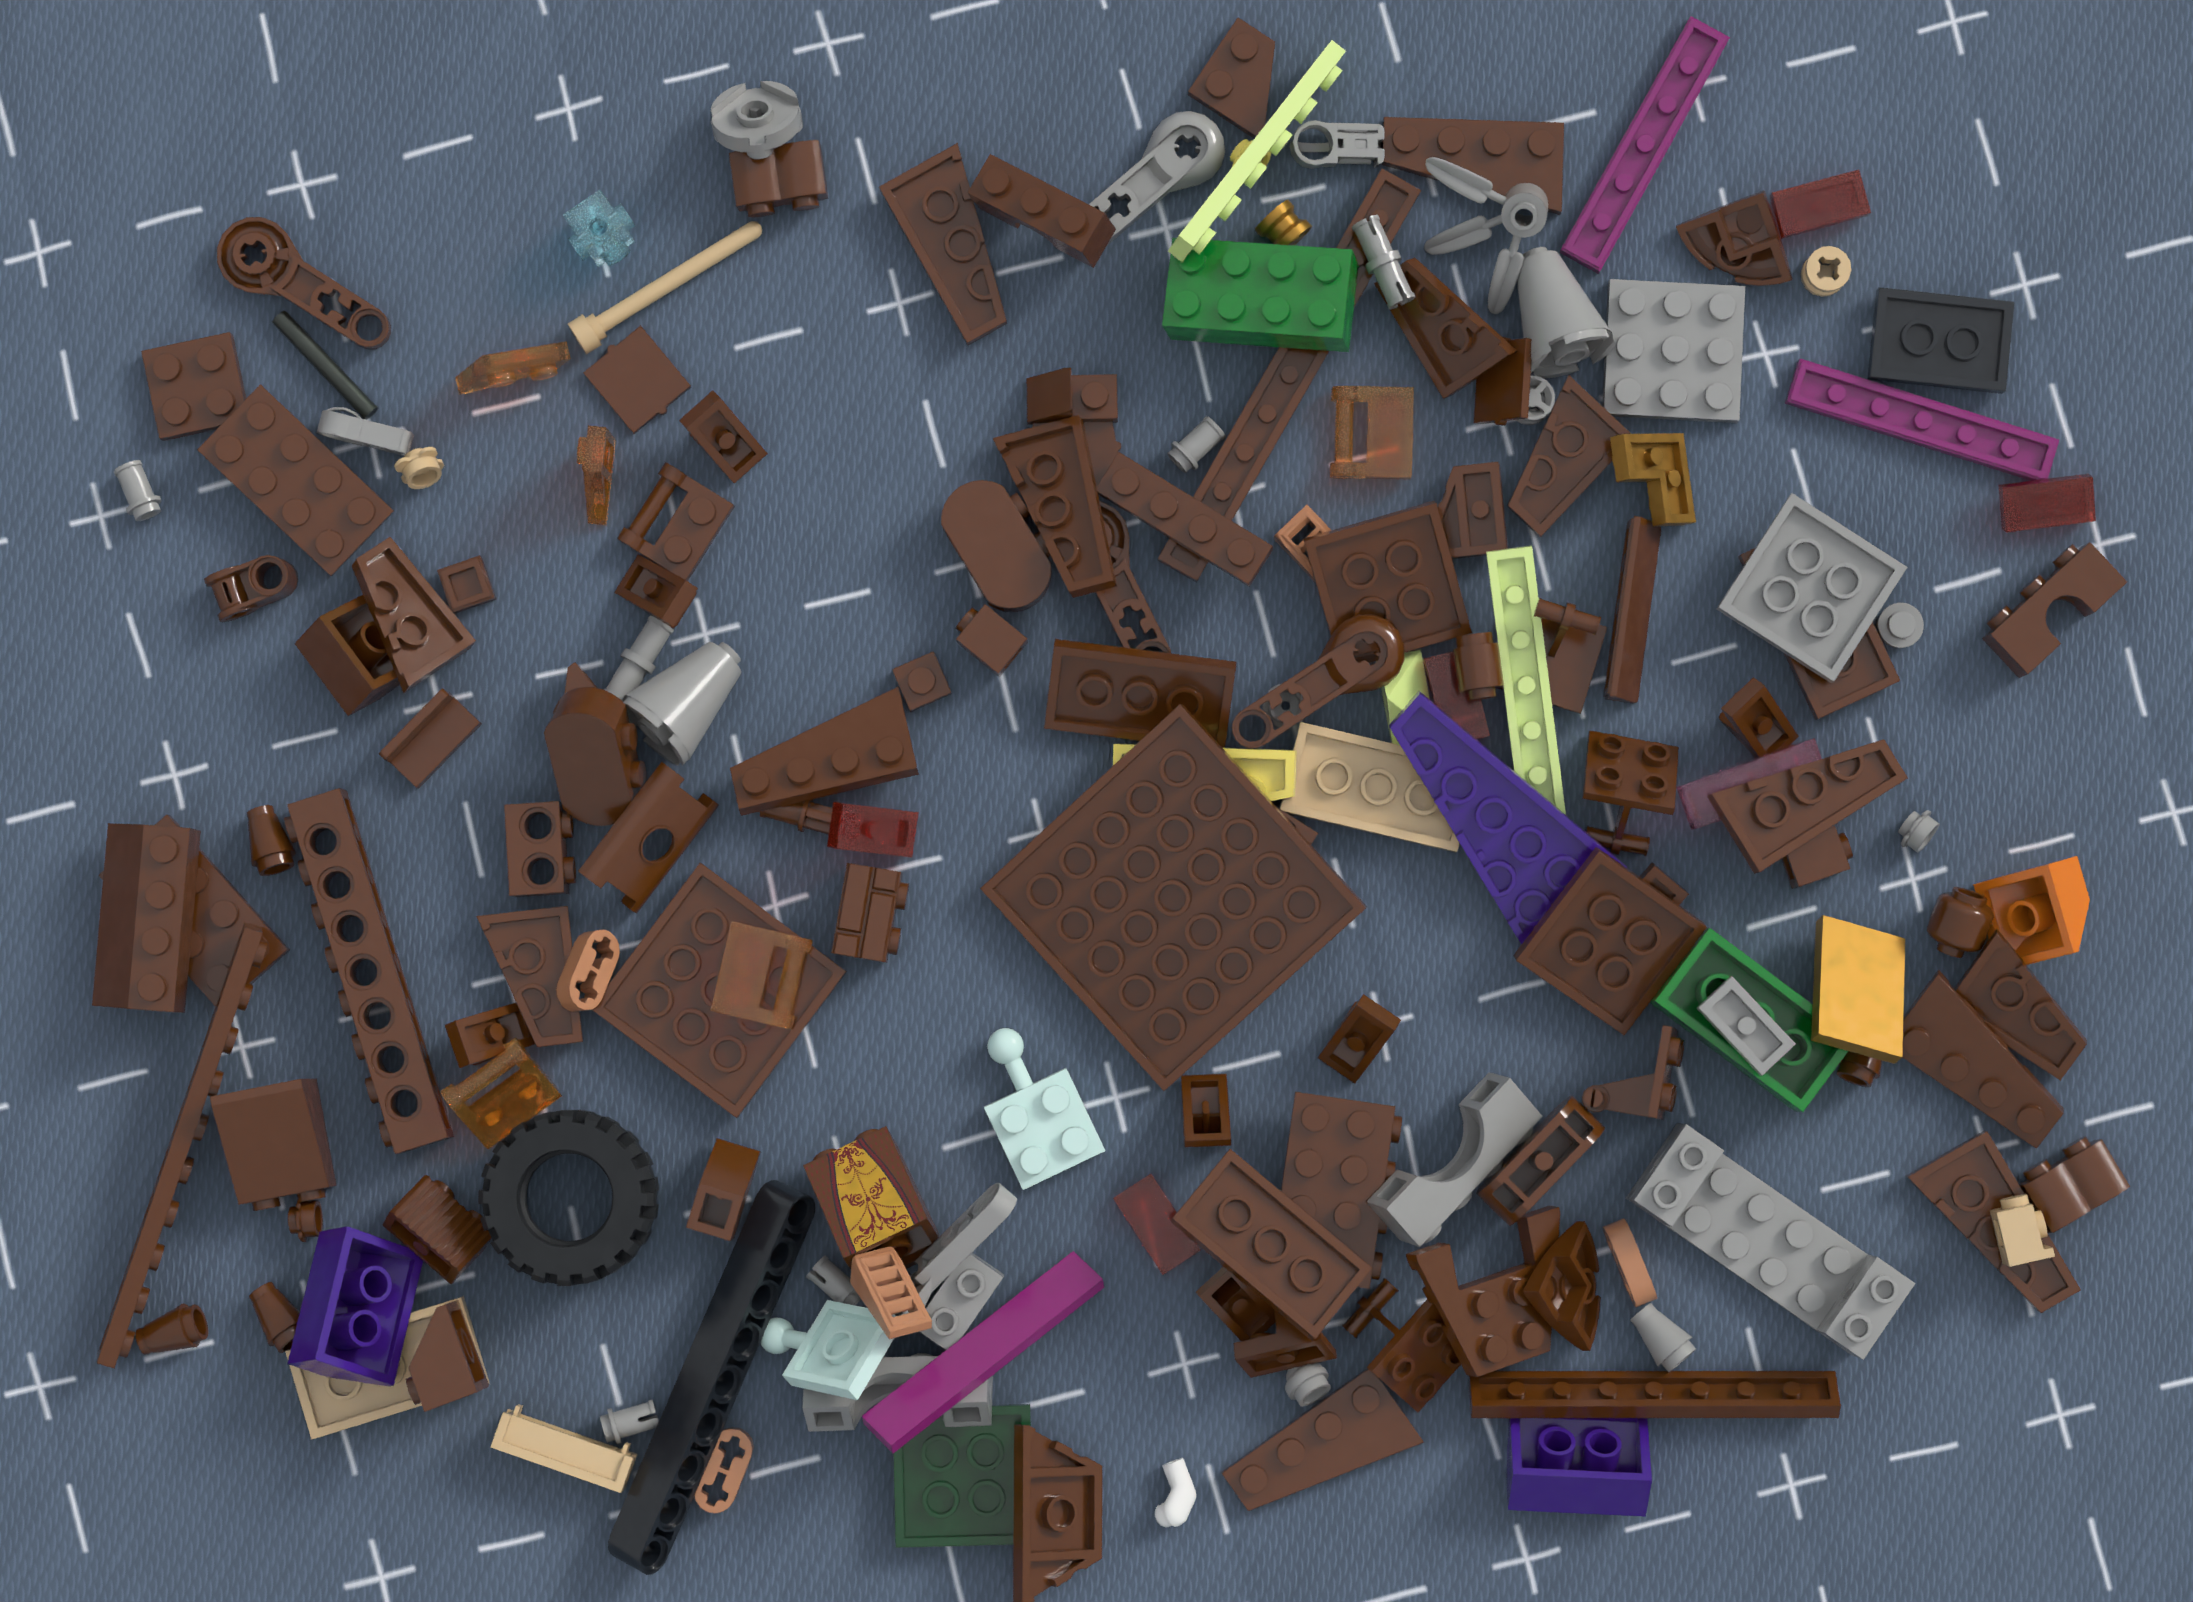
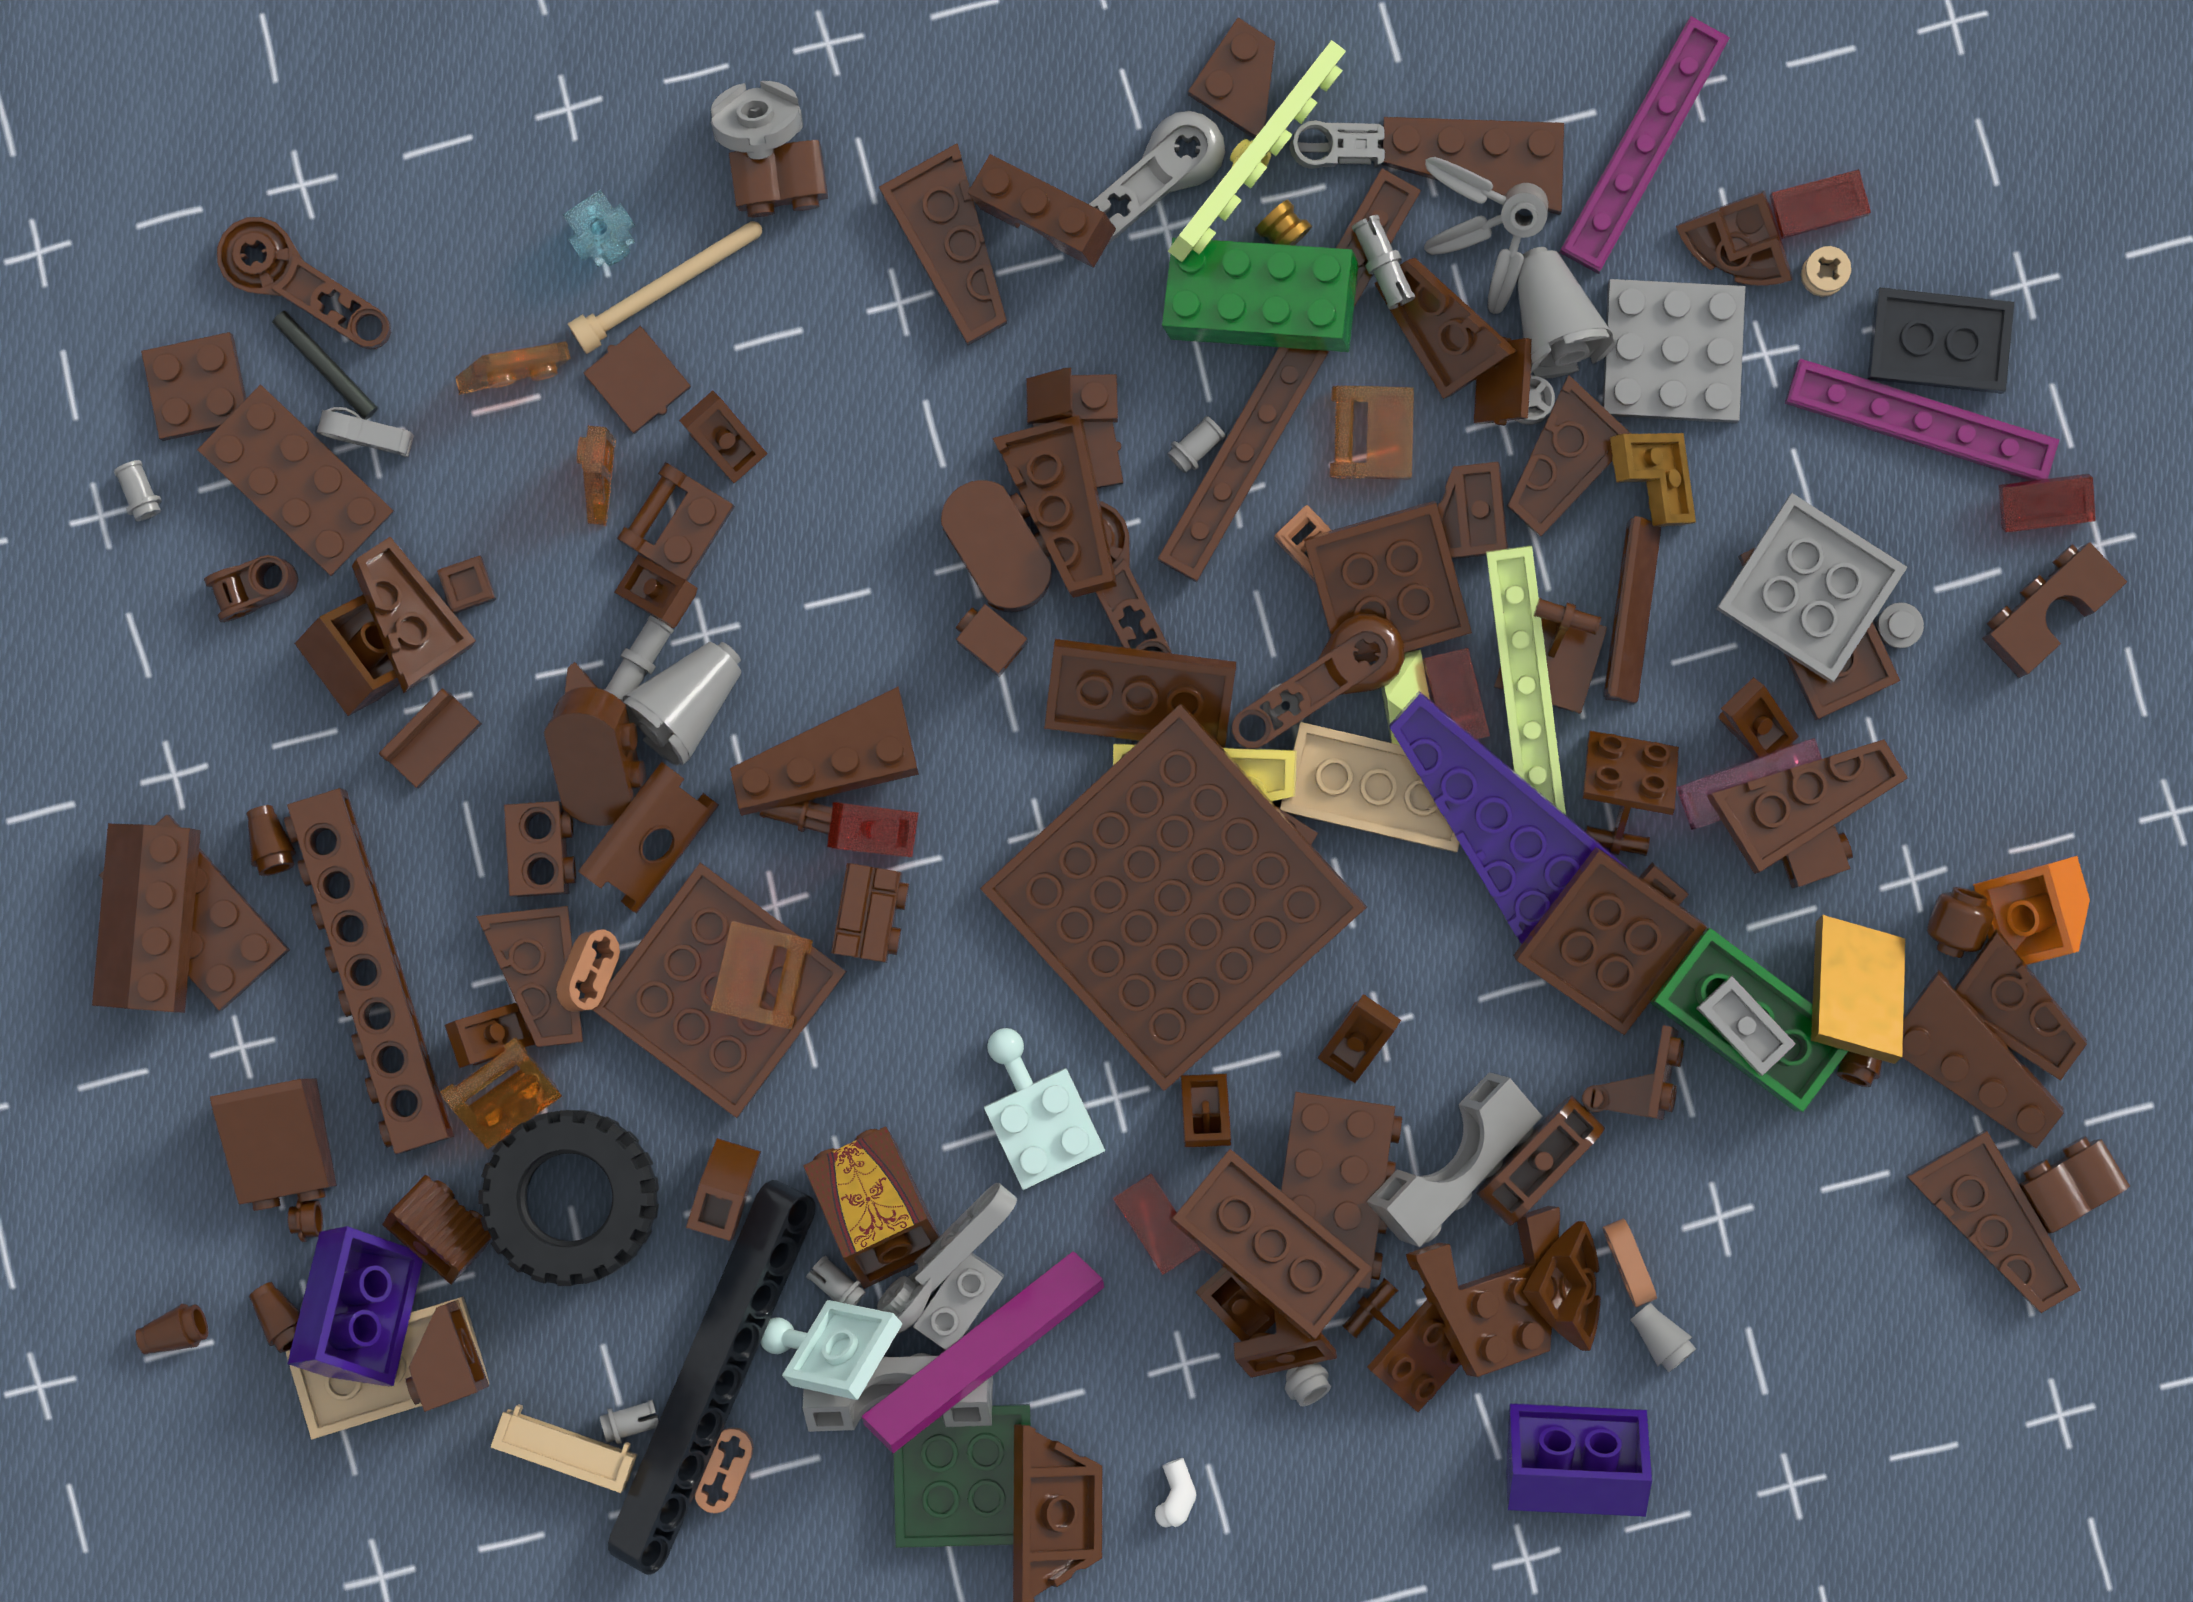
reddish brown plate [97,922,268,1369] -> none
tan plate [394,447,444,489] -> none
nougat slope [850,1246,932,1339] -> none
reddish brown plate [892,651,952,712] -> none
reddish brown plate [1097,452,1273,587] -> none
reddish brown wing [1221,1368,1424,1511] -> none
reddish brown brick [1453,632,1504,701] -> none
reddish brown plate [1468,1371,1841,1418] -> none
light grey plate [1626,1123,1916,1360] -> none
light grey plate [1898,810,1940,853] -> none
tan brick [1990,1194,2055,1267] -> none

